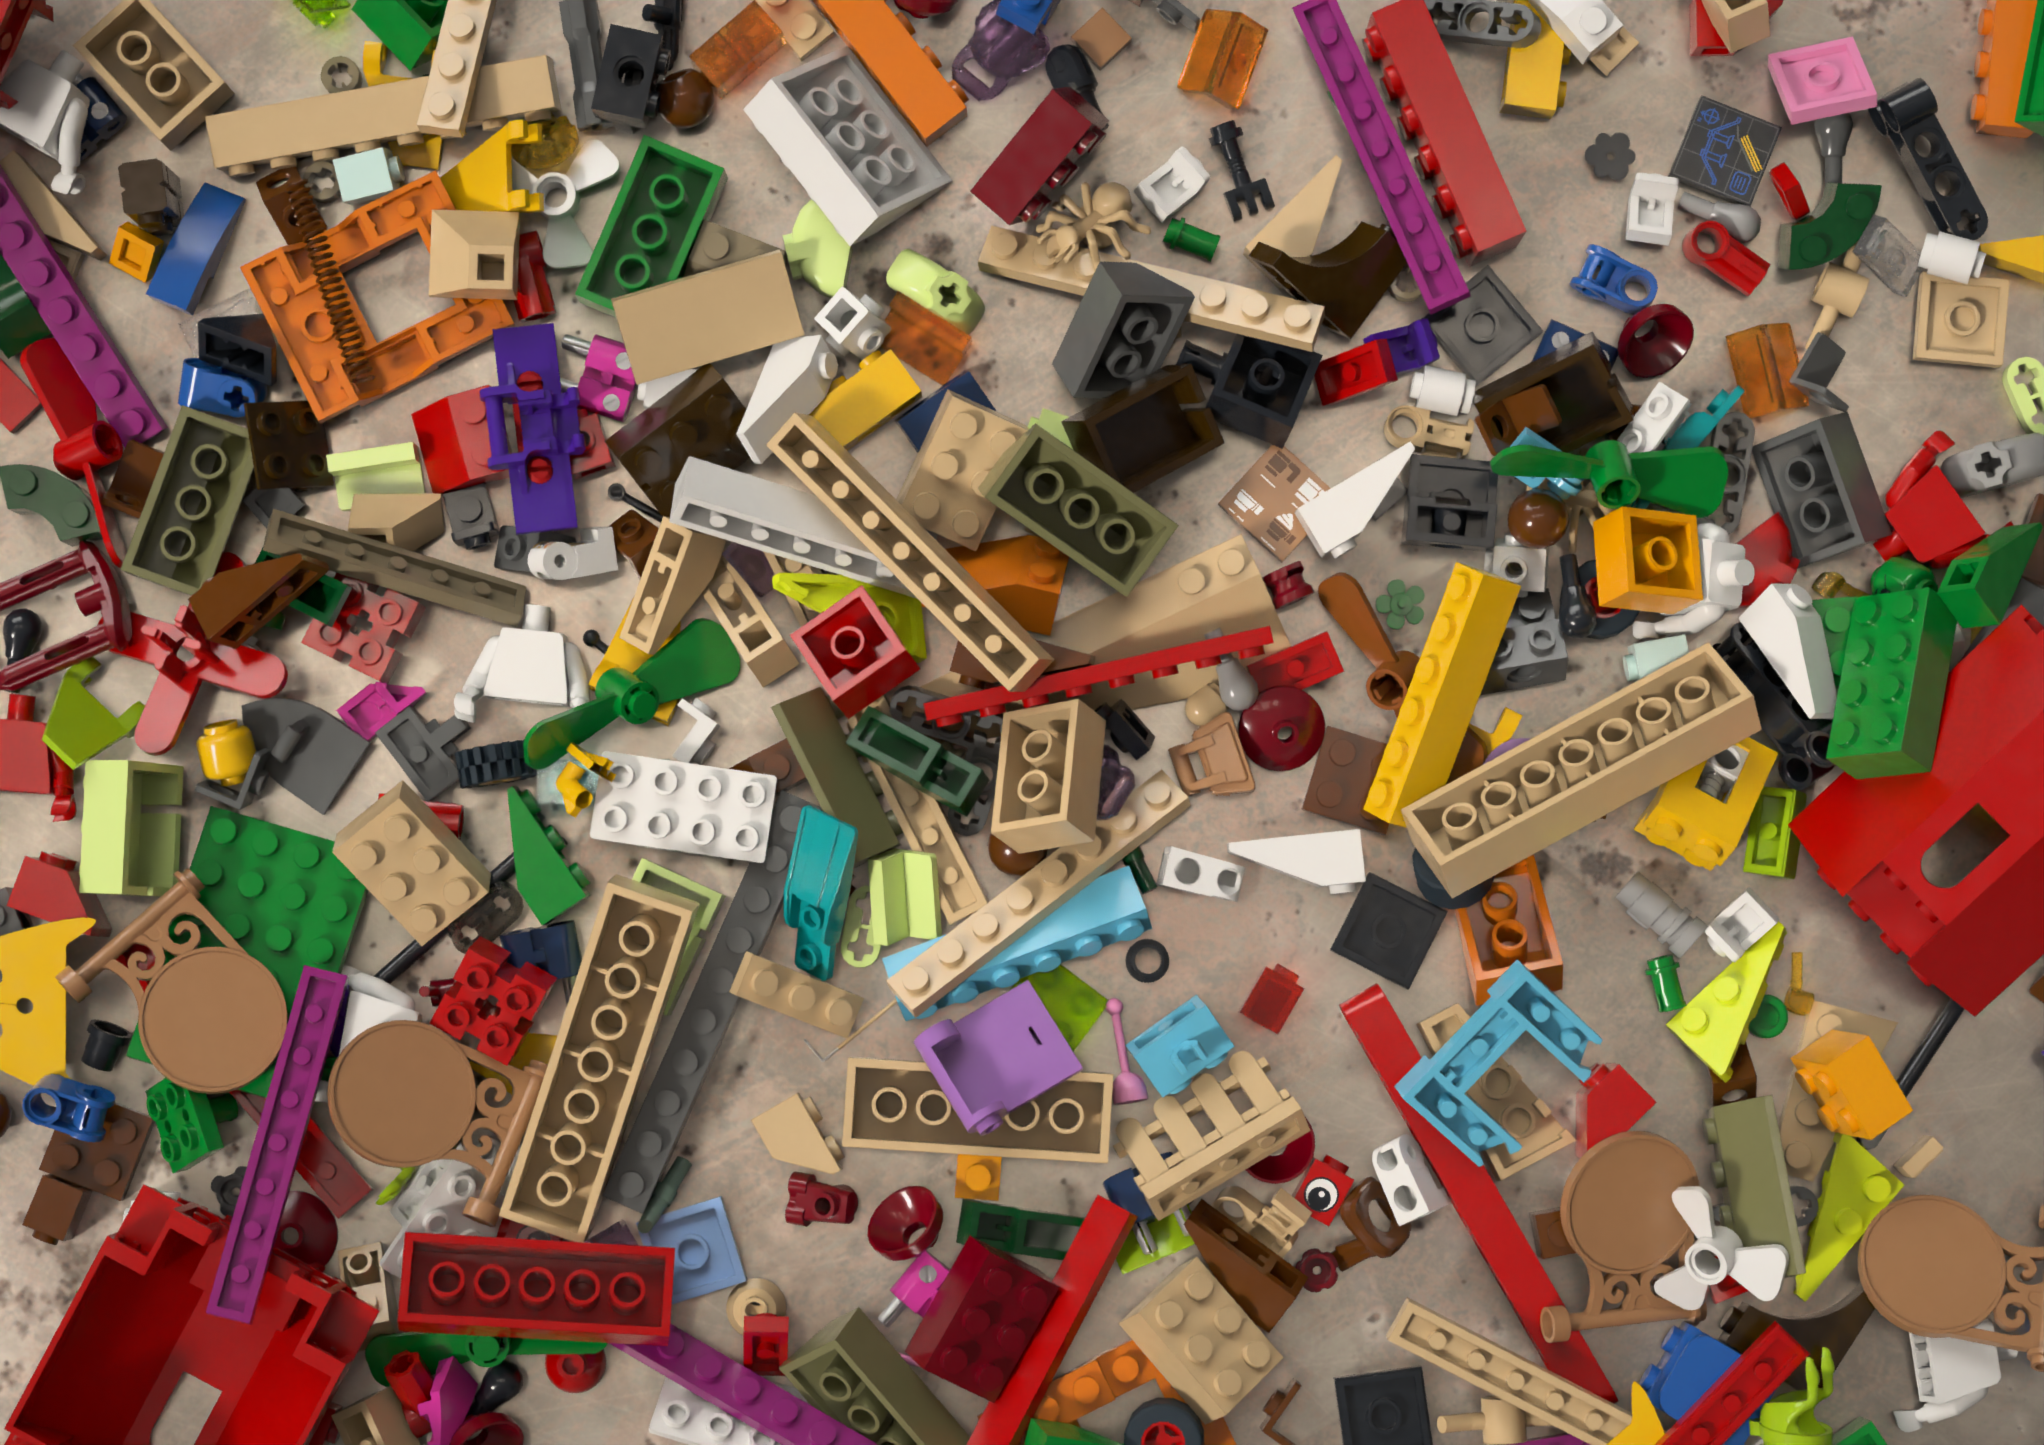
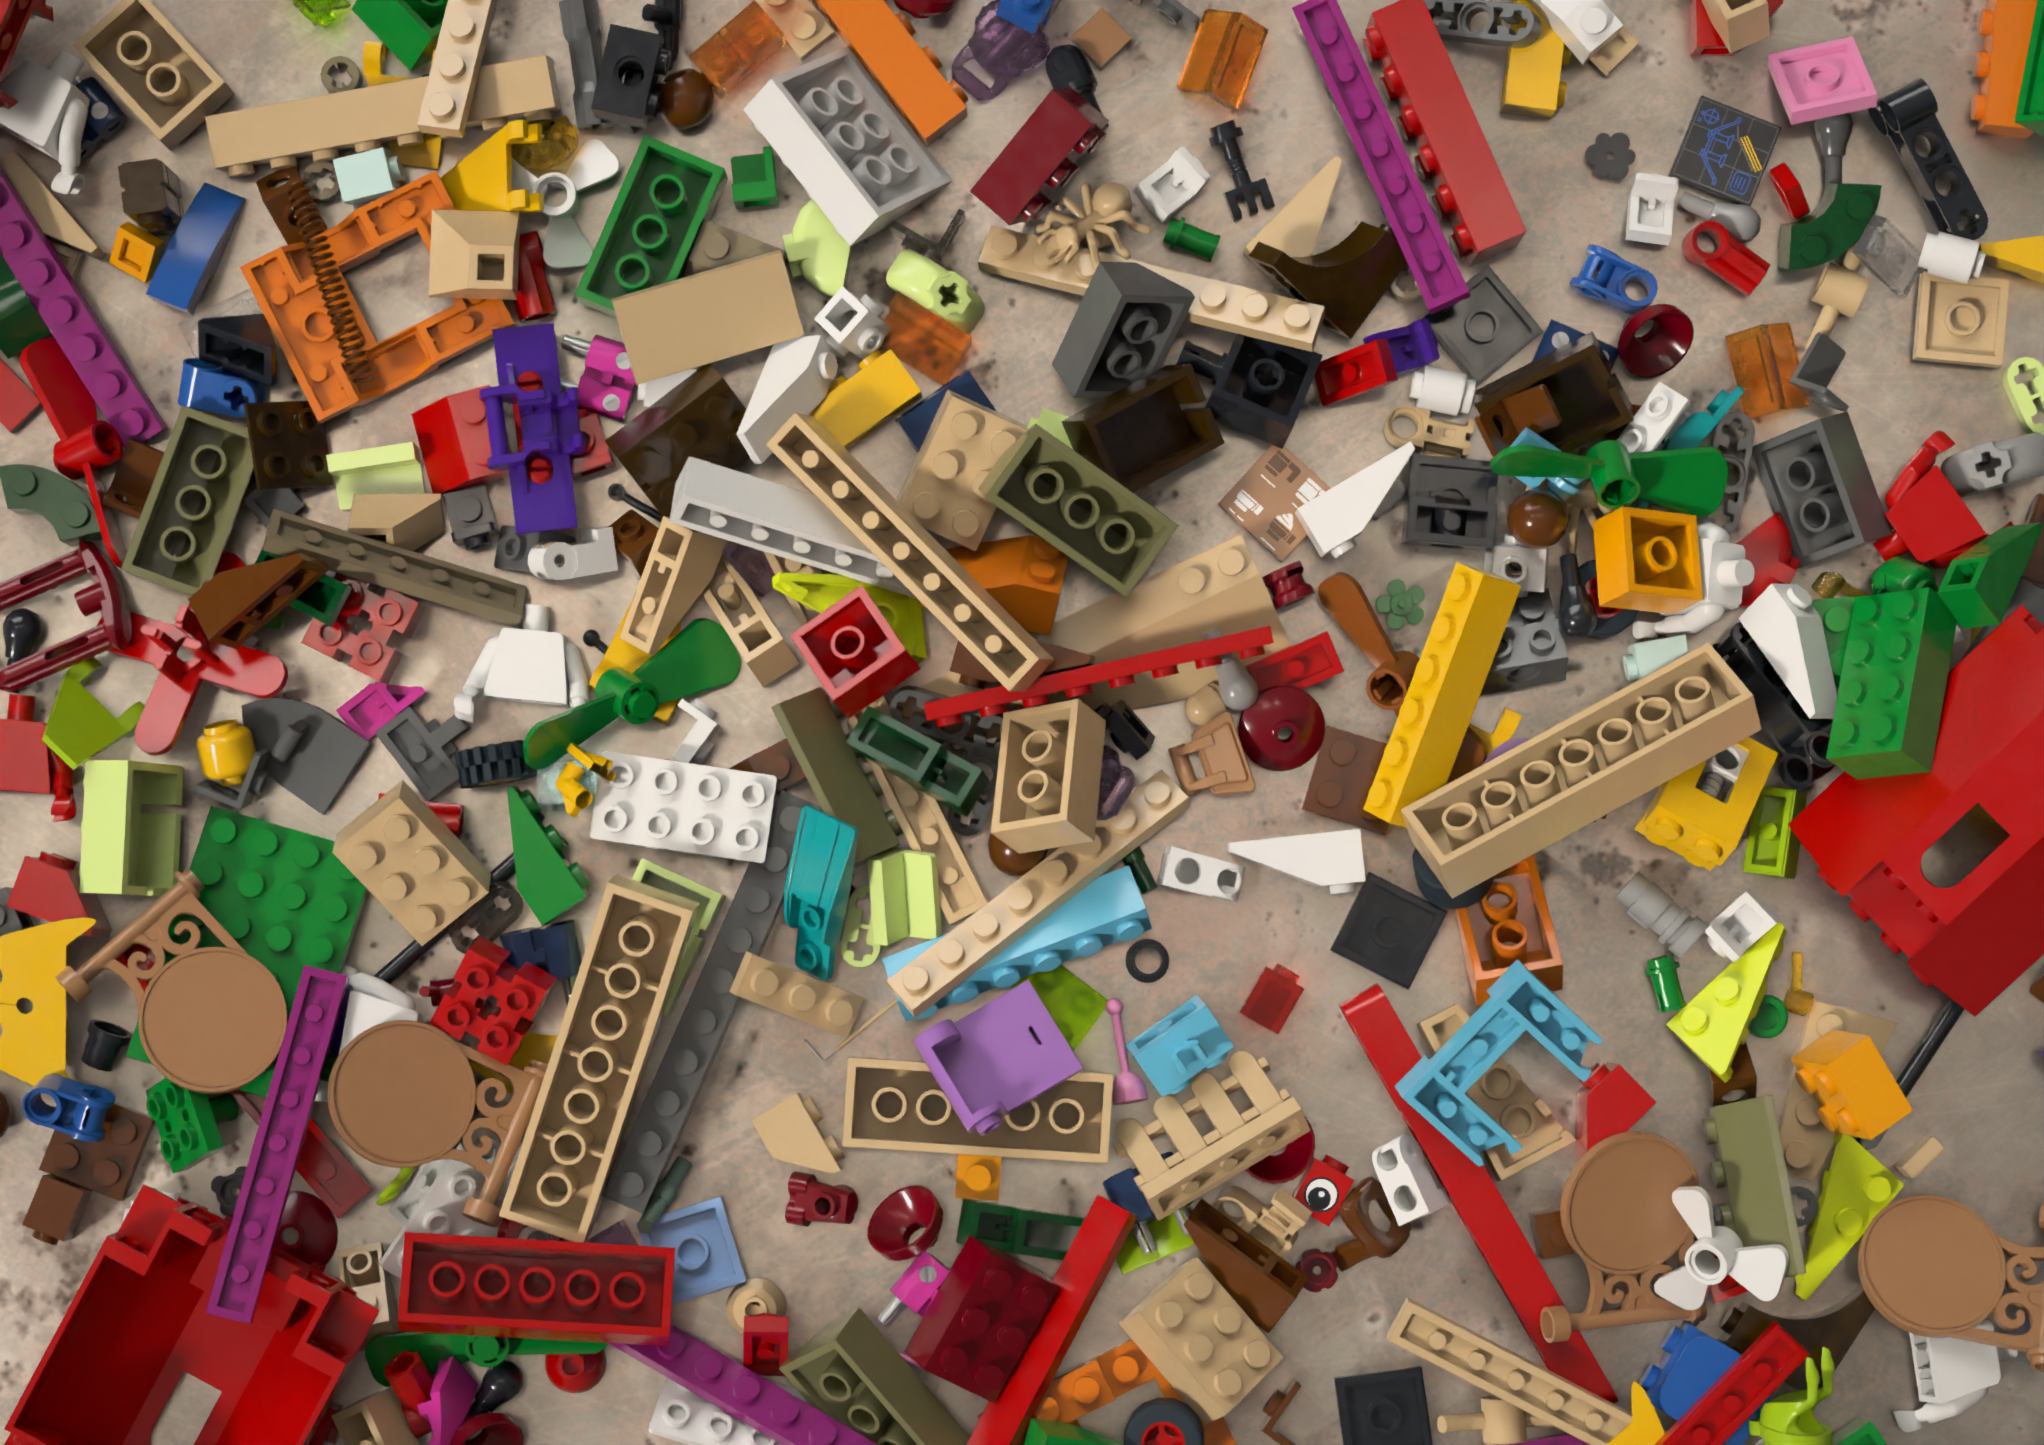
none -> green panel [731,146,779,210]
none -> clear smoke bracket [889,209,966,261]

